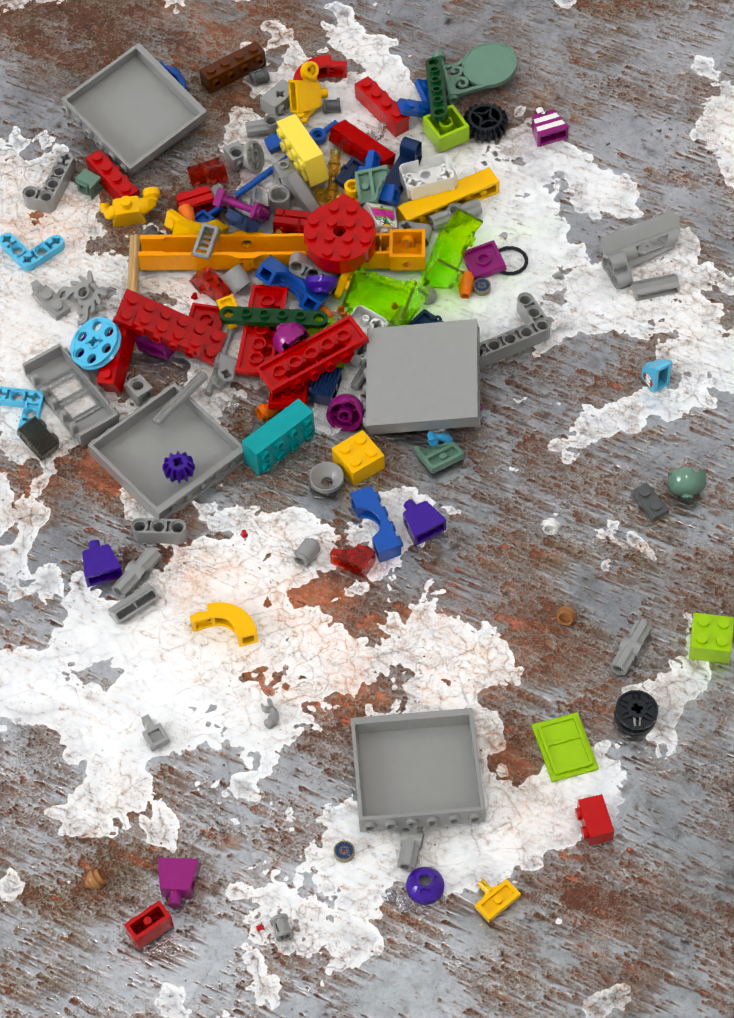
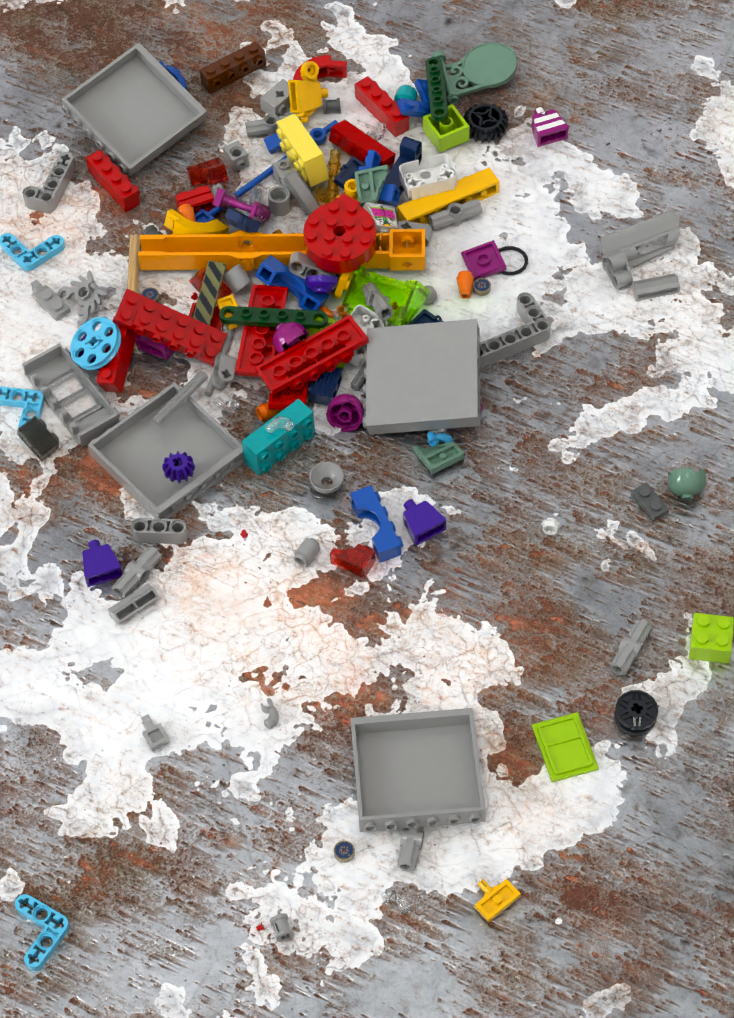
sand green window [75,169,103,200] -> none
medium nougat plate [84,868,107,890] -> none
yellow torso [100,187,161,228] -> none
red brick [124,900,174,951] -> none
light grey brick [125,374,154,407] -> none
magenta torso [158,857,200,908] -> none
yellow arch [190,602,259,647] -> none
light grey slope [192,222,221,260] -> none
light grey wheel [243,140,264,173] -> none
dark grey bush [249,67,270,86] -> none
red brick [273,208,311,234] -> none
yellow brick [332,430,385,486] -> none
dark purple piece [406,867,445,905] -> none
clear neon green windscreen [419,207,483,289] -> none
medium nougat plate [556,606,576,625] -> none
red brick [575,794,614,846] -> none
medium azure slope [641,359,672,392] -> none
none -> medium azure beam [15,894,70,971]
none -> dark blue tile [141,287,160,302]
none -> tile [193,260,227,326]
none -> clear arm [265,417,294,434]
none -> light grey piece [362,282,394,321]
none -> teal head [394,85,417,102]

